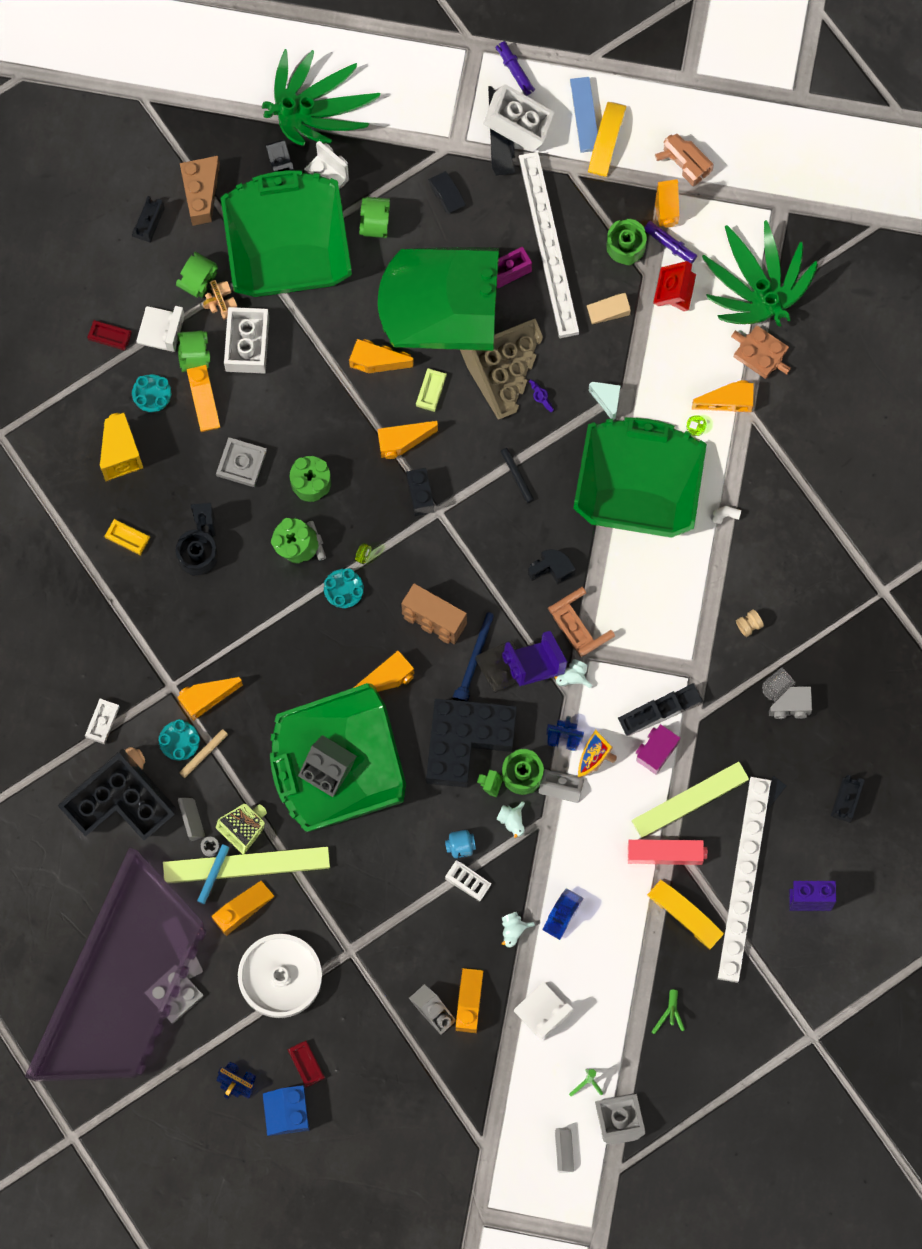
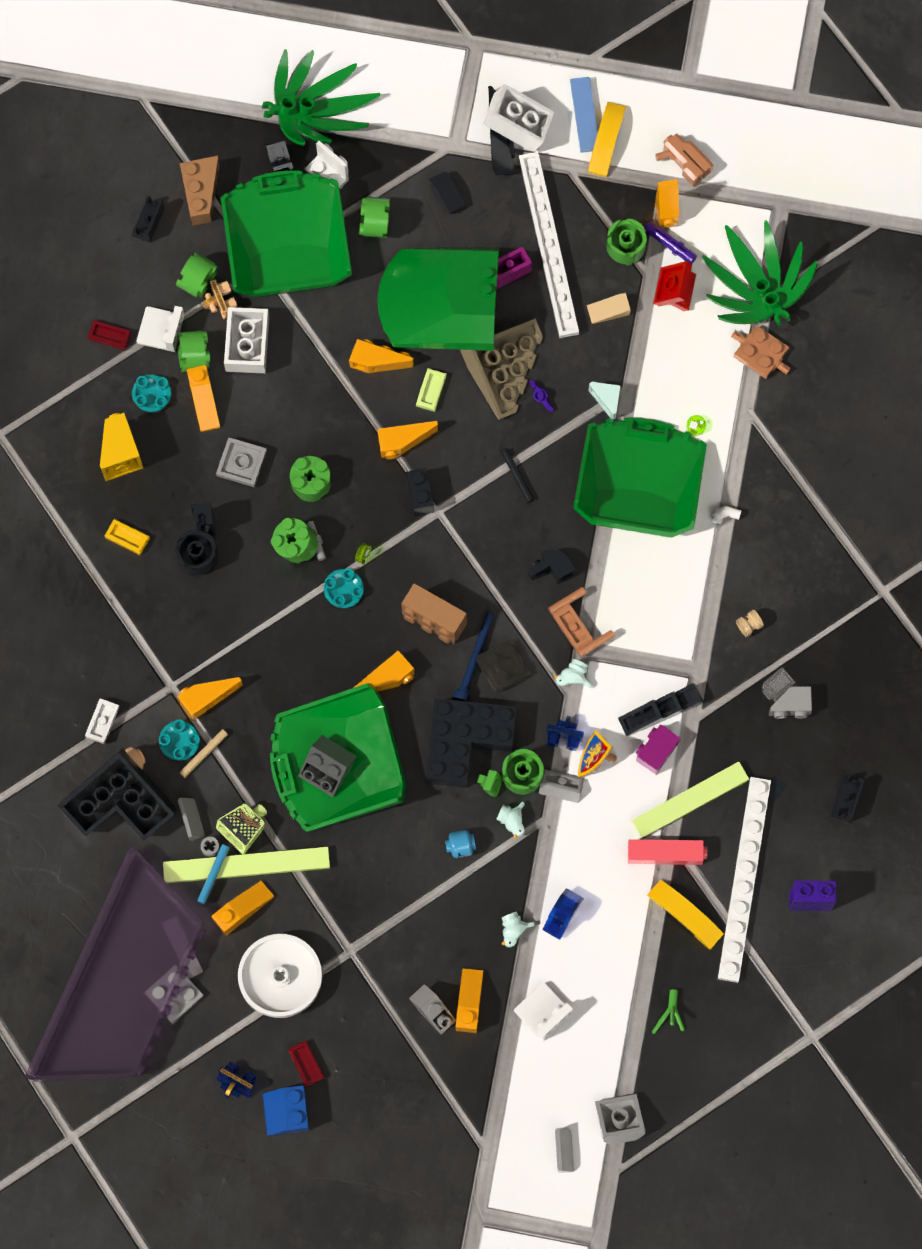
white slope [445,860,491,901] -> none
dark purple pin [495,41,535,96] -> none
dark purple panel [502,631,567,686] -> none
bright green plant [569,1068,603,1096] -> none
light orange slope [692,380,754,412] -> none

